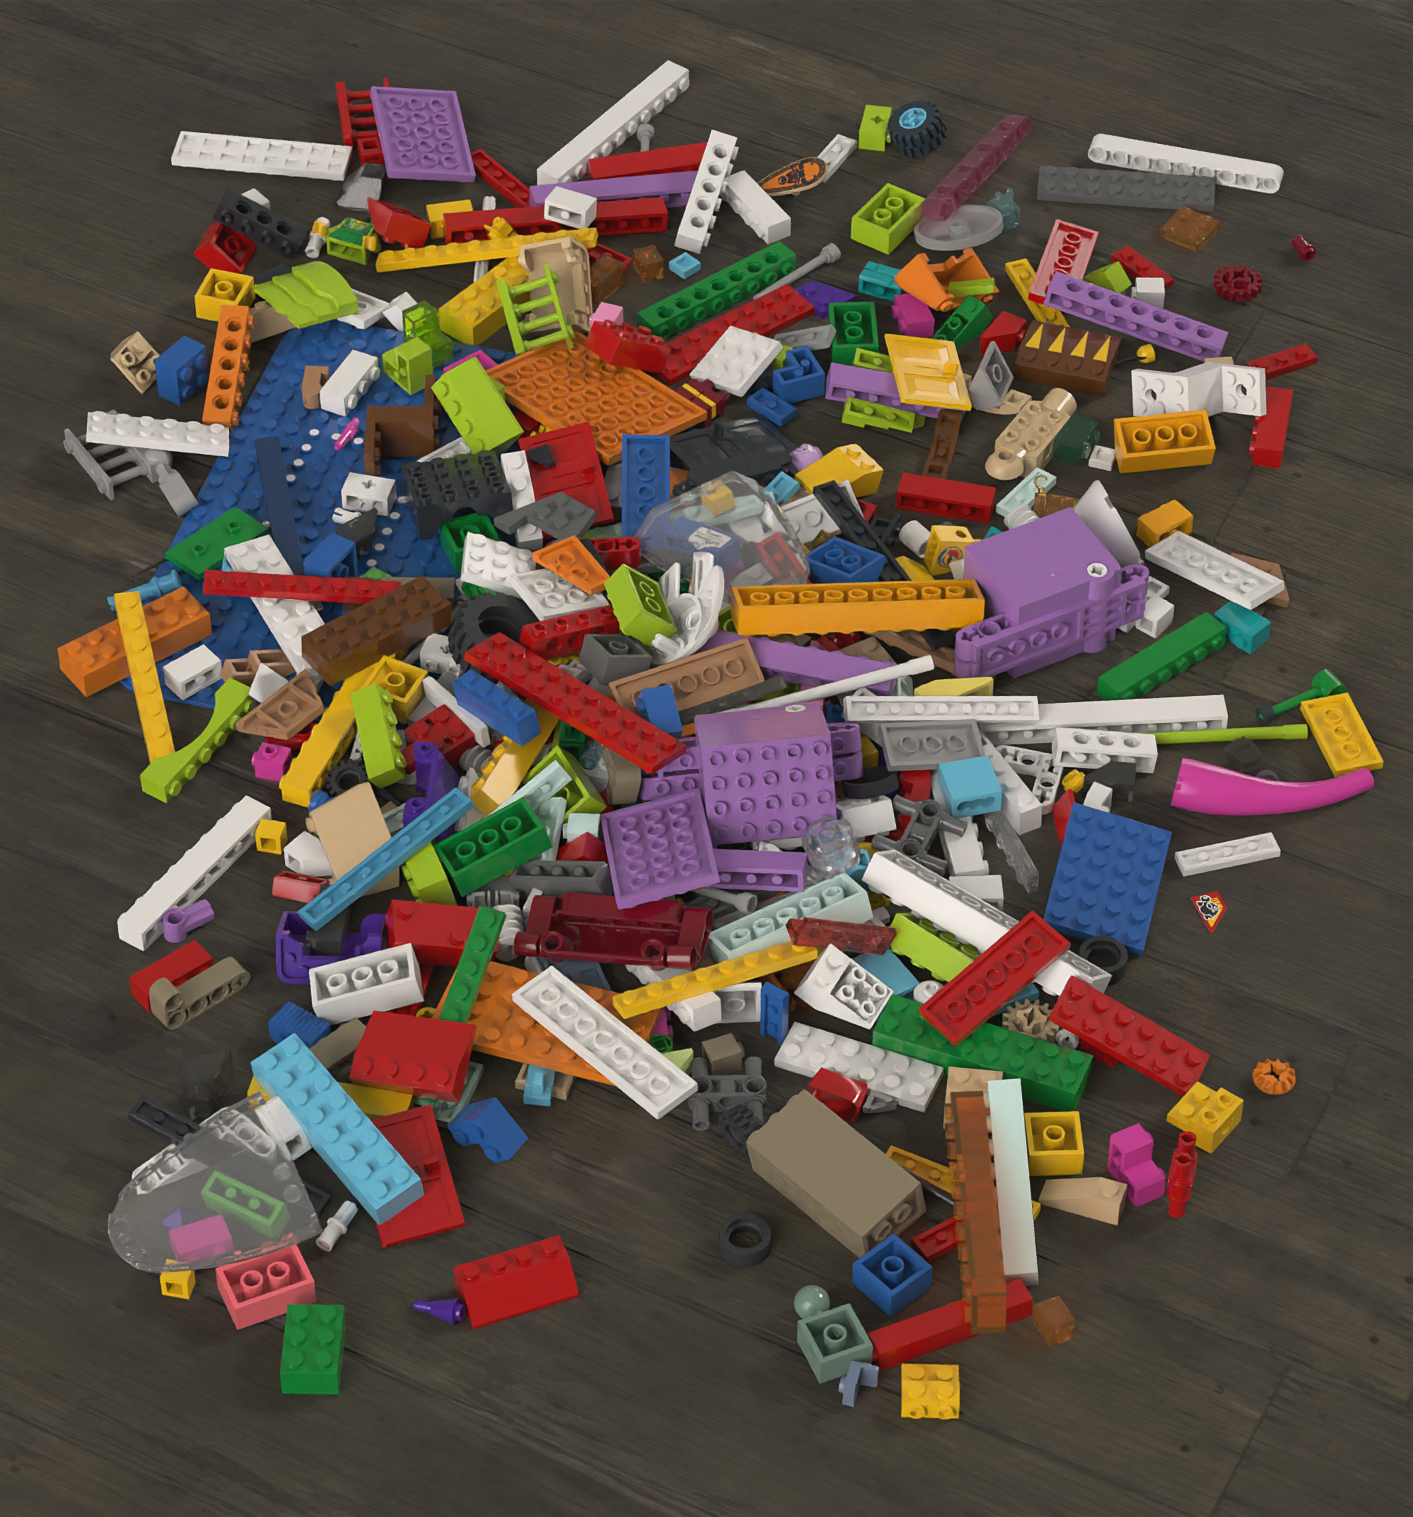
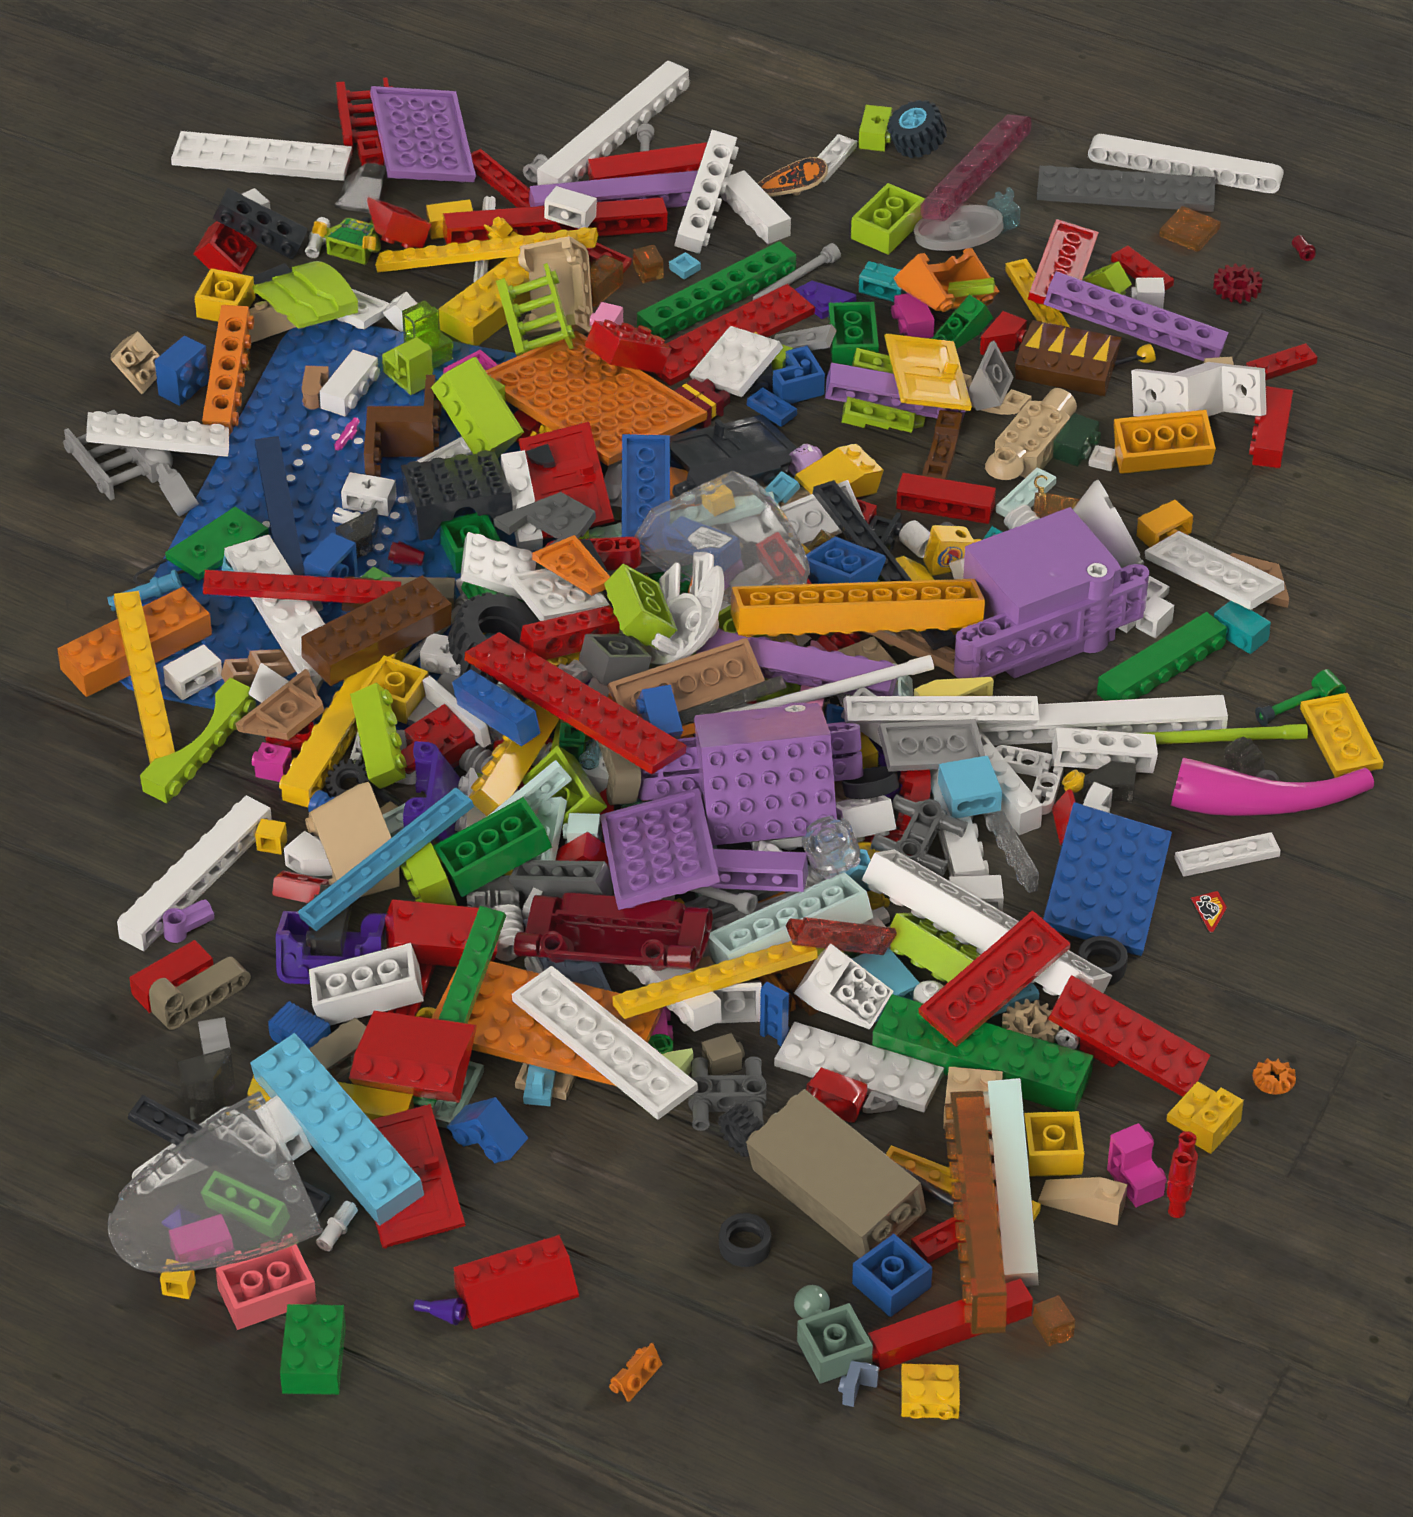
none -> light grey axle [198,1017,232,1065]
none -> dark red cone [388,541,425,566]
none -> light grey bush [523,154,549,182]
none -> orange hinge [609,1343,662,1402]

